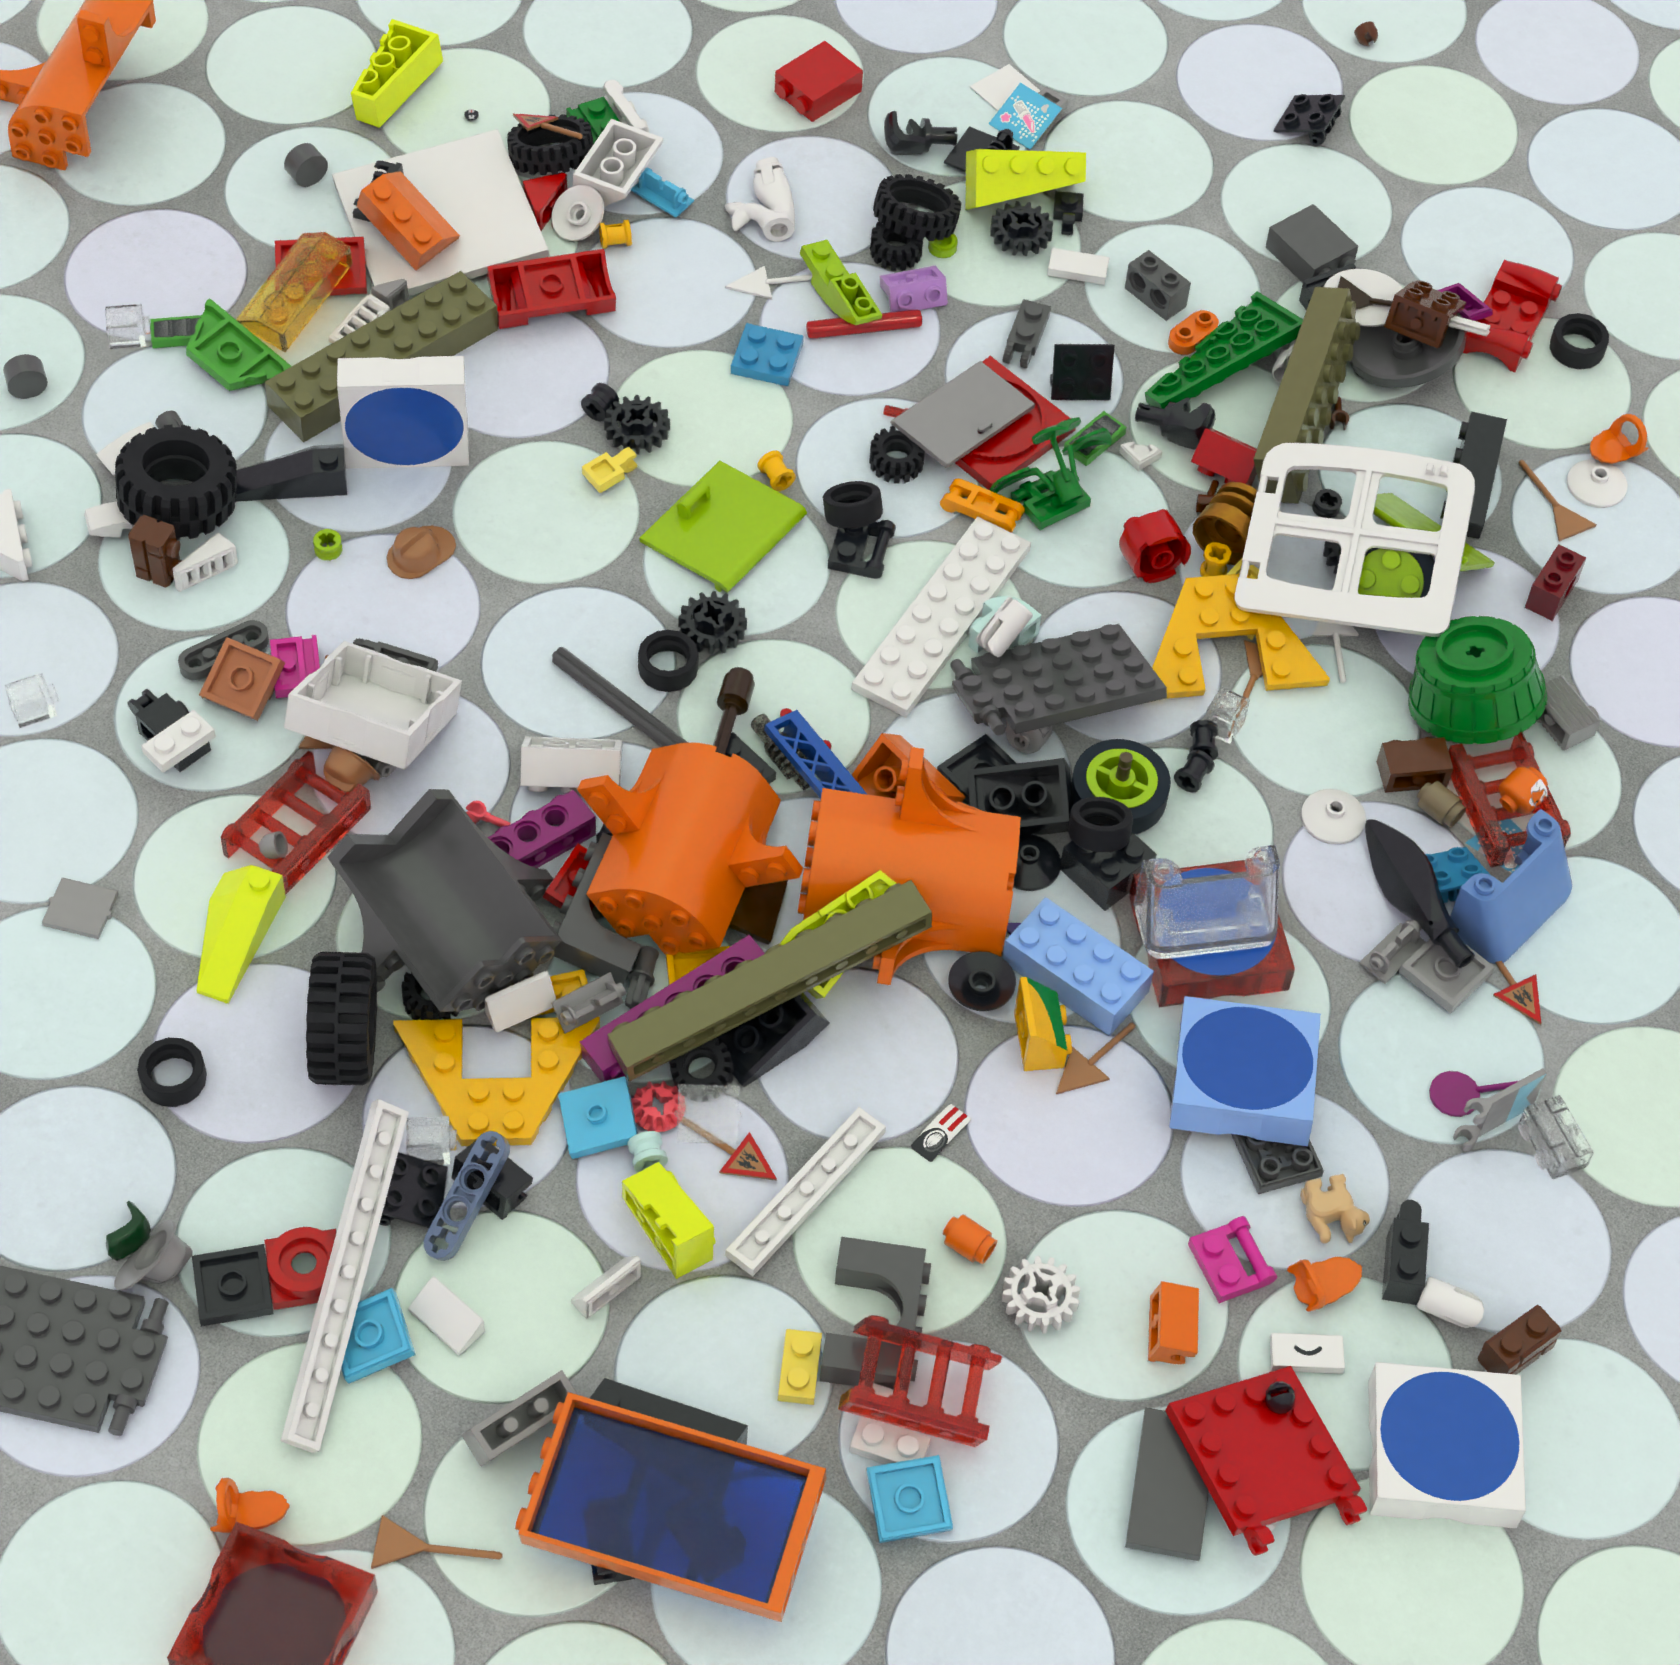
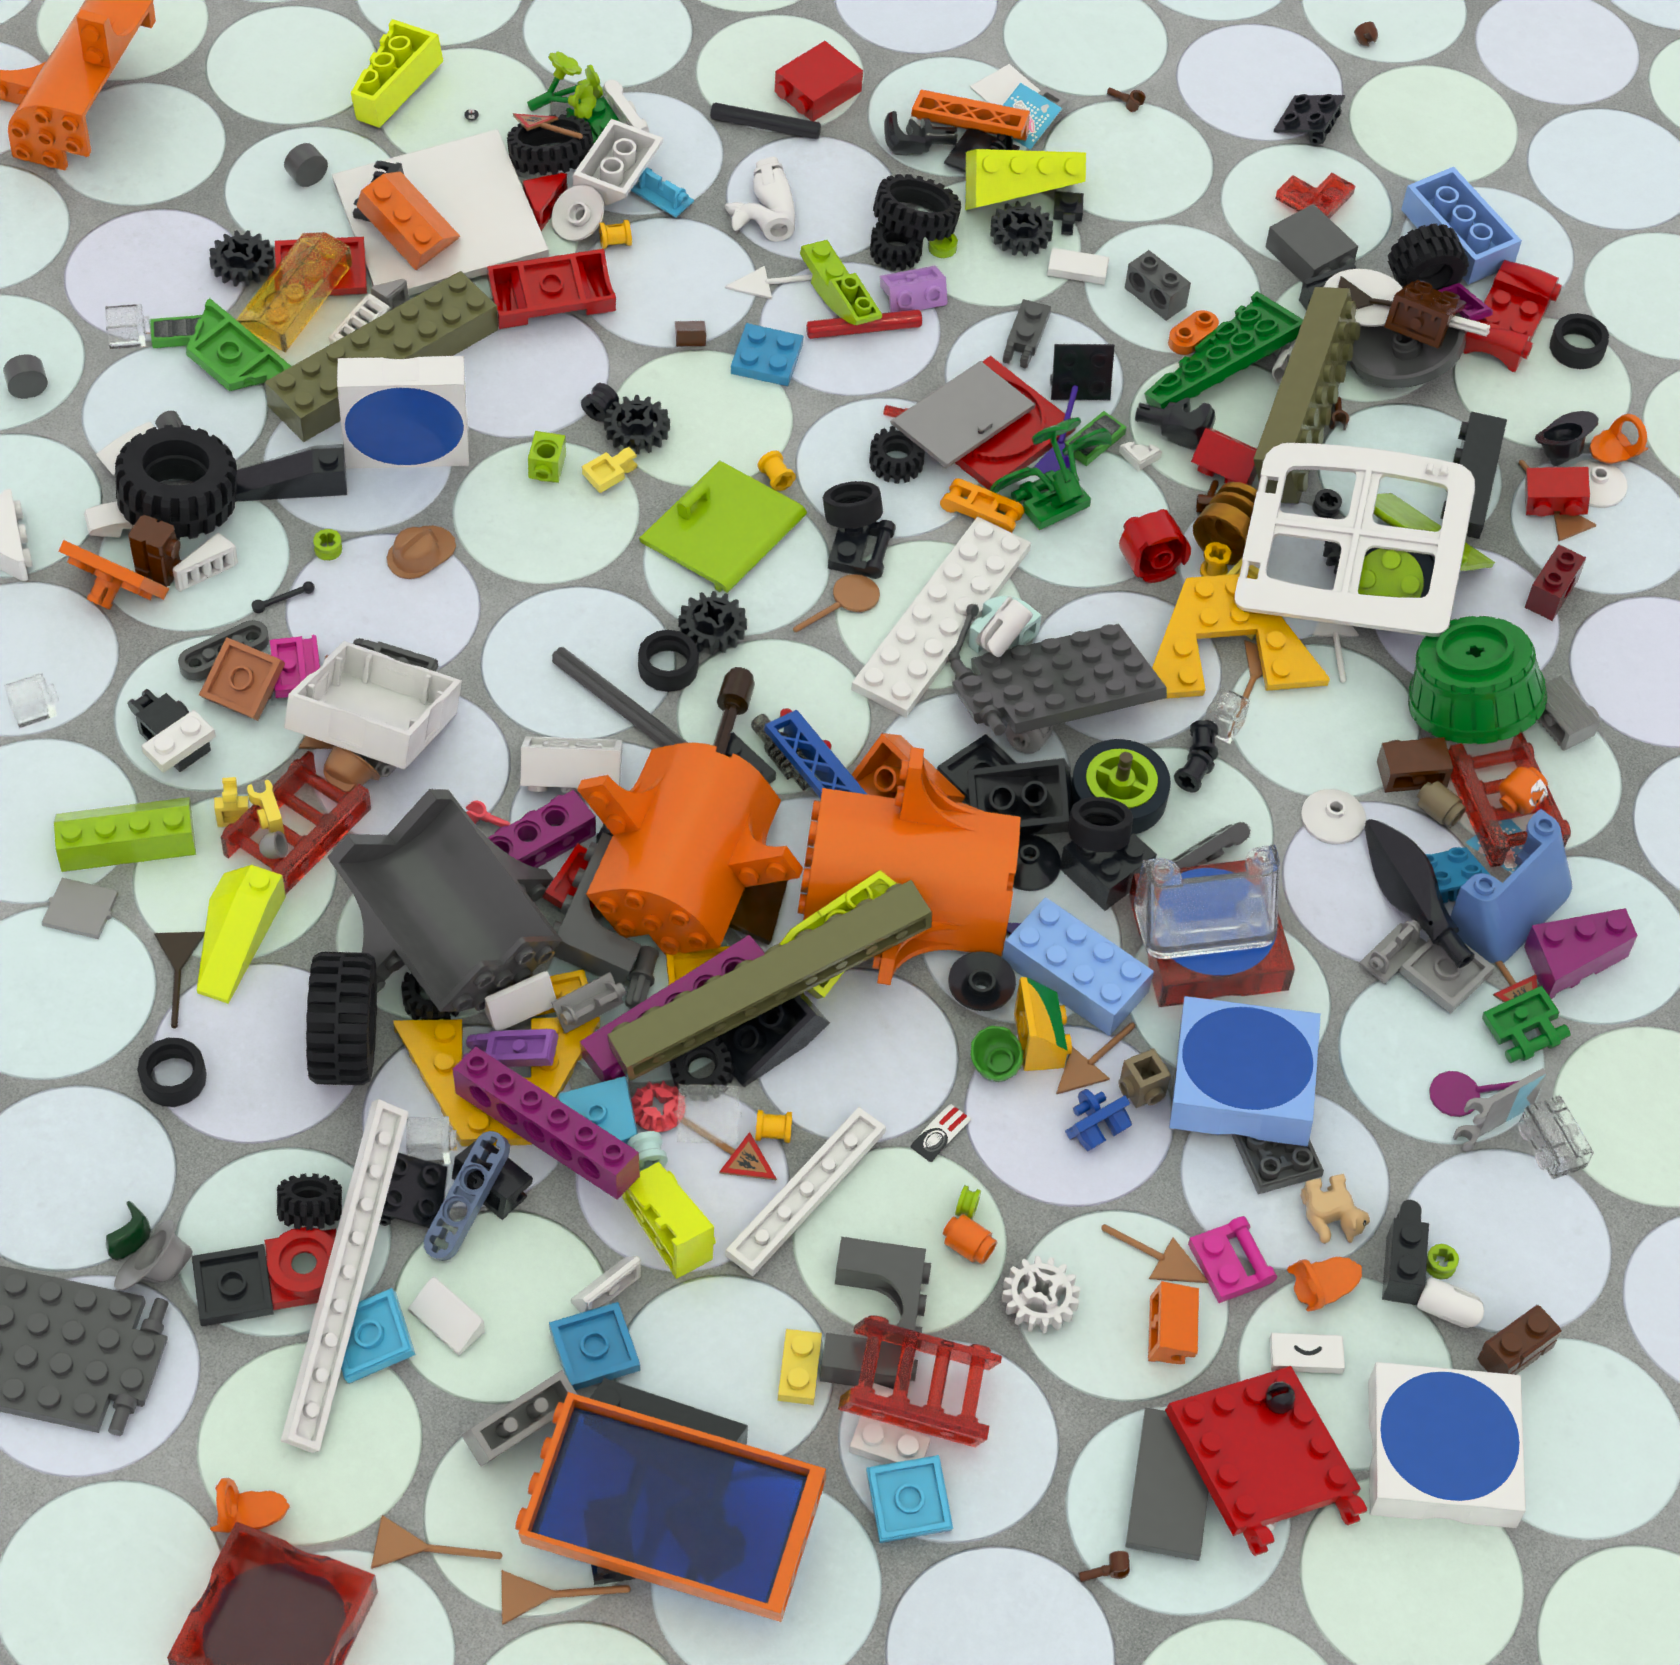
none -> lime slope [54,797,196,872]
none -> orange plate [58,540,169,610]
none -> dark brown piece [154,932,205,1029]
none -> black gear [209,230,274,287]
none -> light yellow plate [214,777,251,827]
none -> light yellow plate [247,780,285,835]
none -> black hinge [252,581,315,613]
none -> black tyre [277,1173,342,1230]
none -> magenta brick [453,1046,640,1200]
none -> medium lavender hinge [462,1029,559,1067]
none -> medium nougat piece [501,1570,631,1625]
none -> lime plant [527,51,603,119]
none -> lime brick [528,431,566,483]
none -> dark azure plate [549,1302,640,1390]
none -> reddish brown slope [675,321,706,347]
none -> black axle [710,102,821,139]
none -> yellow bush [755,1110,792,1143]
none -> medium nougat piece [793,574,880,632]
none -> orange fence [911,89,1030,141]
none -> dark grey hinge [948,604,979,663]
none -> lime bush [955,1185,981,1220]
none -> bright green hair [970,1026,1024,1082]
none -> dark purple piece [1033,386,1078,474]
none -> blue hips [1065,1089,1132,1152]
none -> reddish brown hand [1078,1551,1130,1582]
none -> medium nougat piece [1101,1224,1209,1283]
none -> reddish brown hand [1107,87,1146,112]
none -> dark tan brick [1118,1048,1171,1108]
none -> dark grey hinge [1162,822,1251,877]
none -> clear red plate [1275,173,1356,219]
none -> black tyre [1388,223,1469,290]
none -> light blue brick [1401,166,1522,285]
none -> lime bush [1426,1244,1459,1280]
none -> green plate [1482,986,1571,1063]
none -> magenta wedge [1524,908,1638,999]
none -> red piece [1525,467,1590,517]
none -> black piece [1535,411,1599,467]

